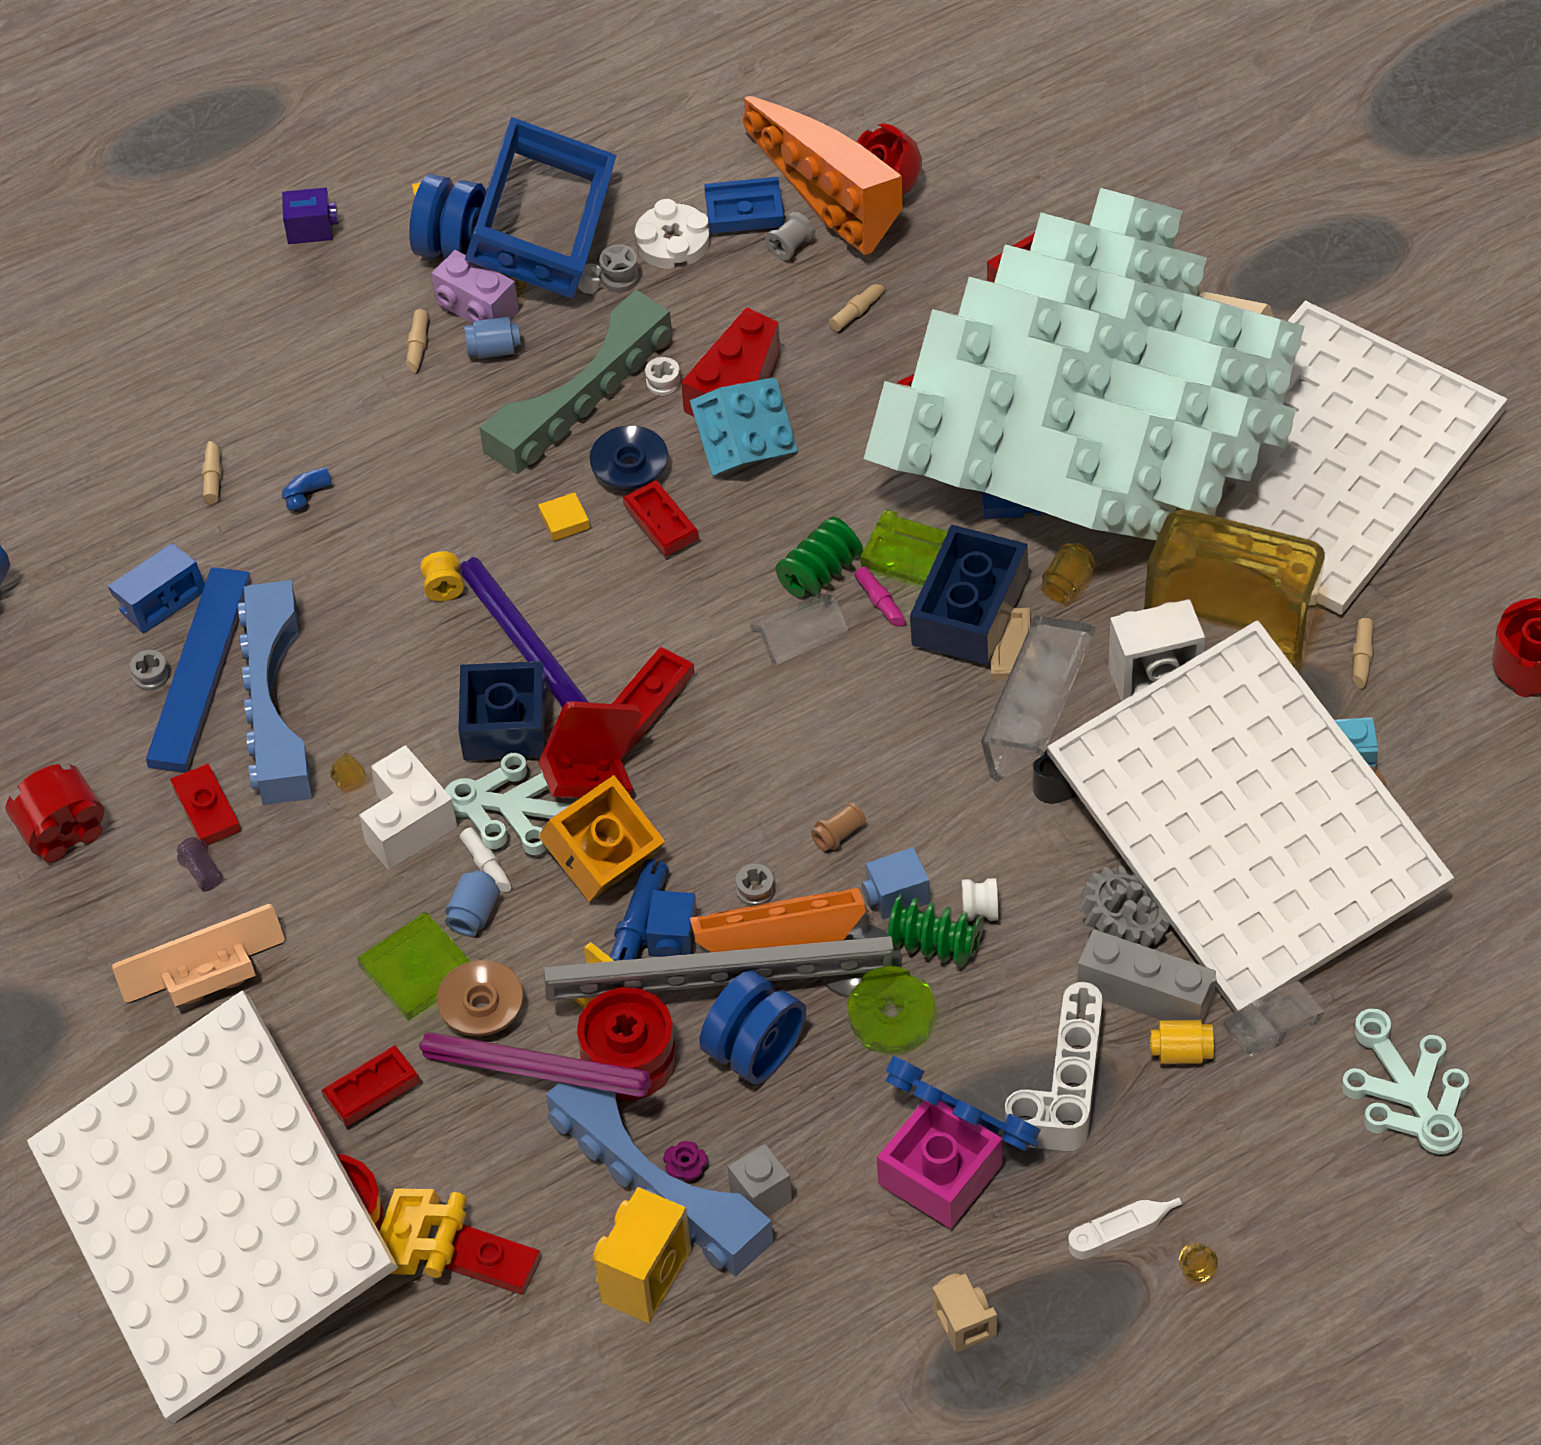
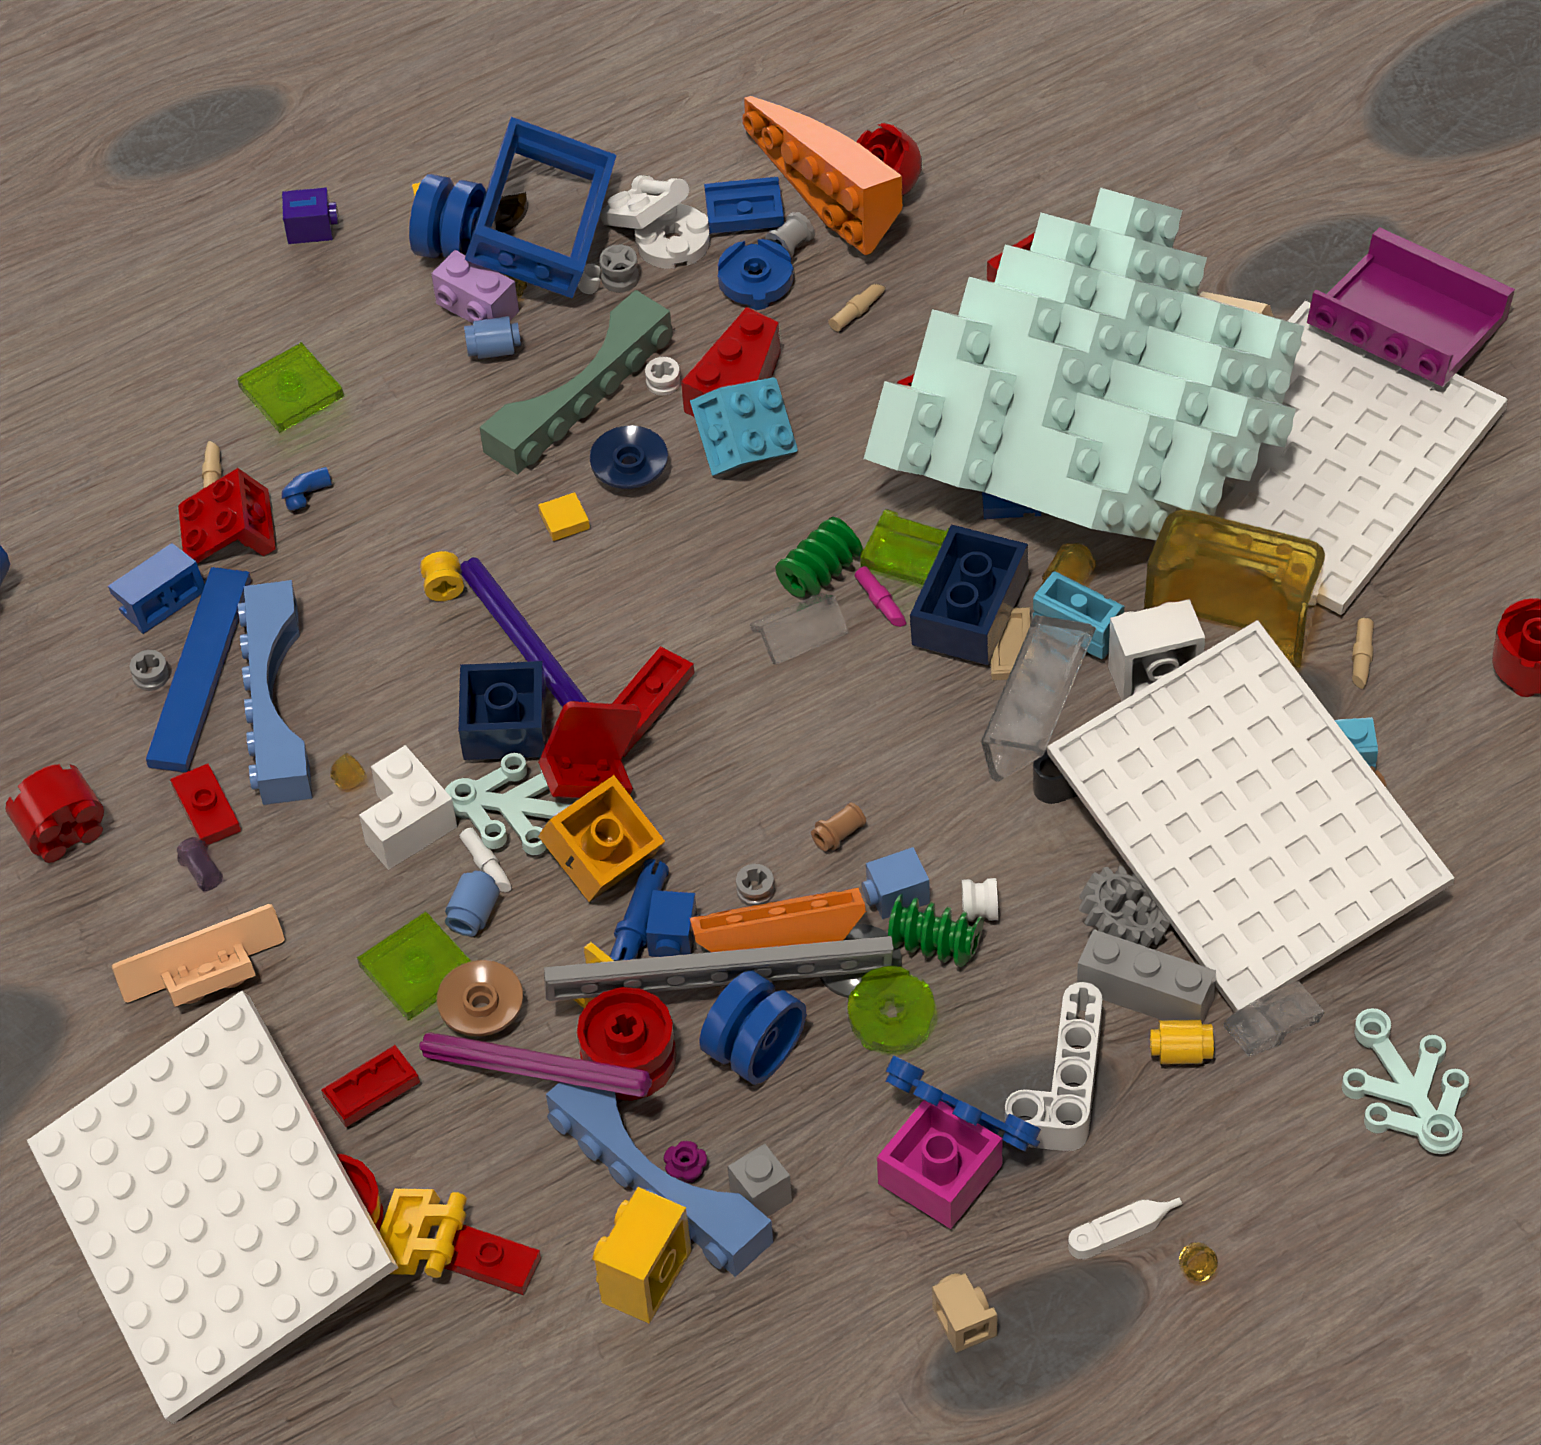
tan piece [406,309,429,373] -> none
red plate [623,480,699,557] -> none
none -> red bracket [178,468,276,563]
none -> clear neon green plate [237,342,344,433]
none -> dark brown tile [494,192,528,233]
none -> white plate [599,175,689,229]
none -> blue plate [718,239,794,310]
none -> medium azure brick [1033,571,1125,659]
none -> magenta panel [1306,227,1515,387]

